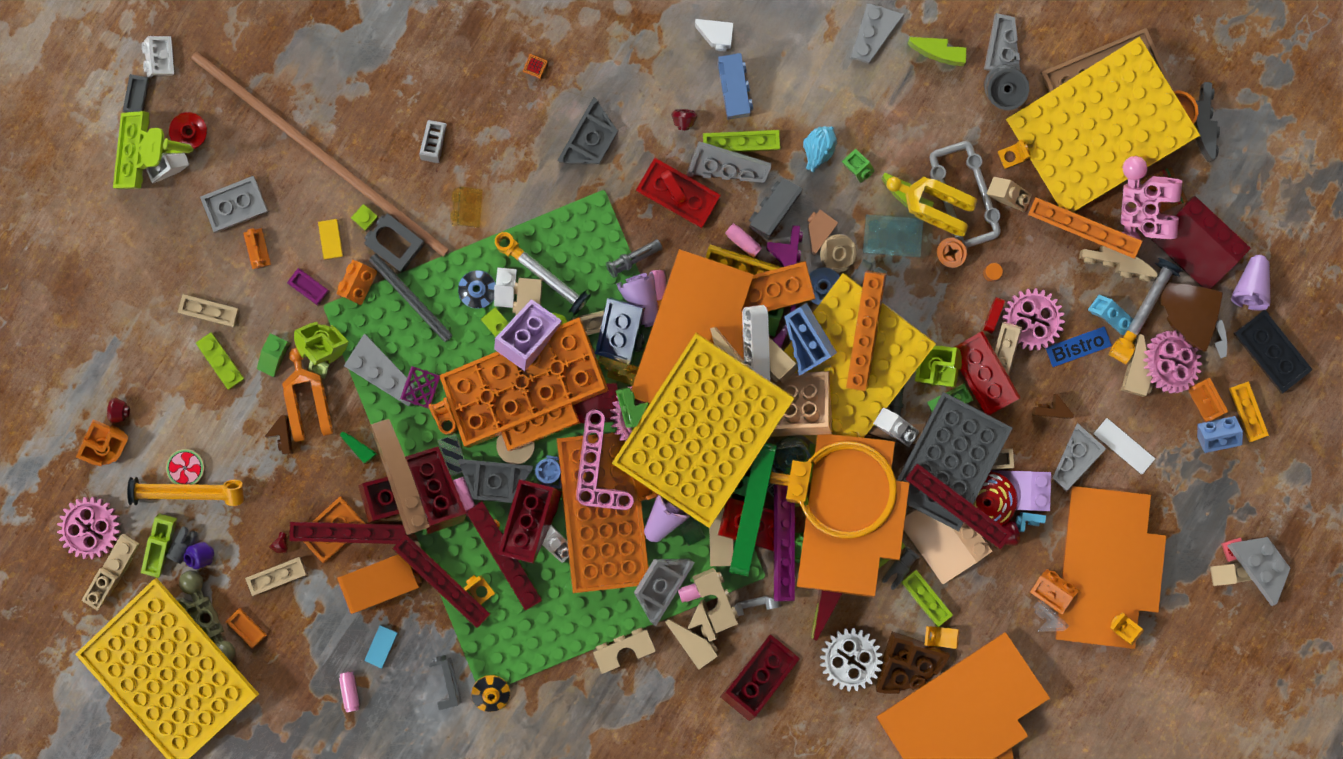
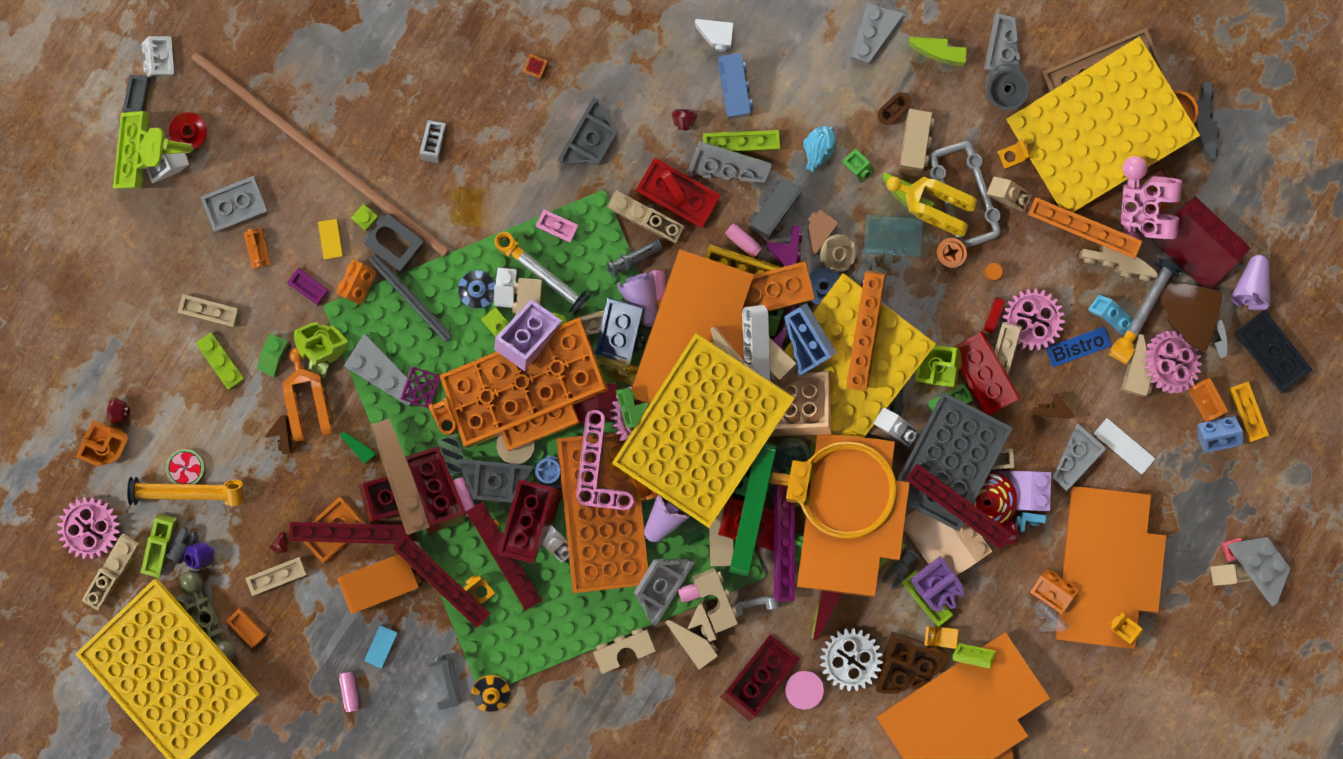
none -> bright pink plate [536,209,578,243]
none -> tan slope [607,190,684,243]
none -> bright pink tile [785,671,824,710]
none -> reddish brown plate [877,92,911,125]
none -> tan brick [899,109,934,172]
none -> medium lavender plate [910,556,965,612]
none -> lime plate [953,643,996,668]

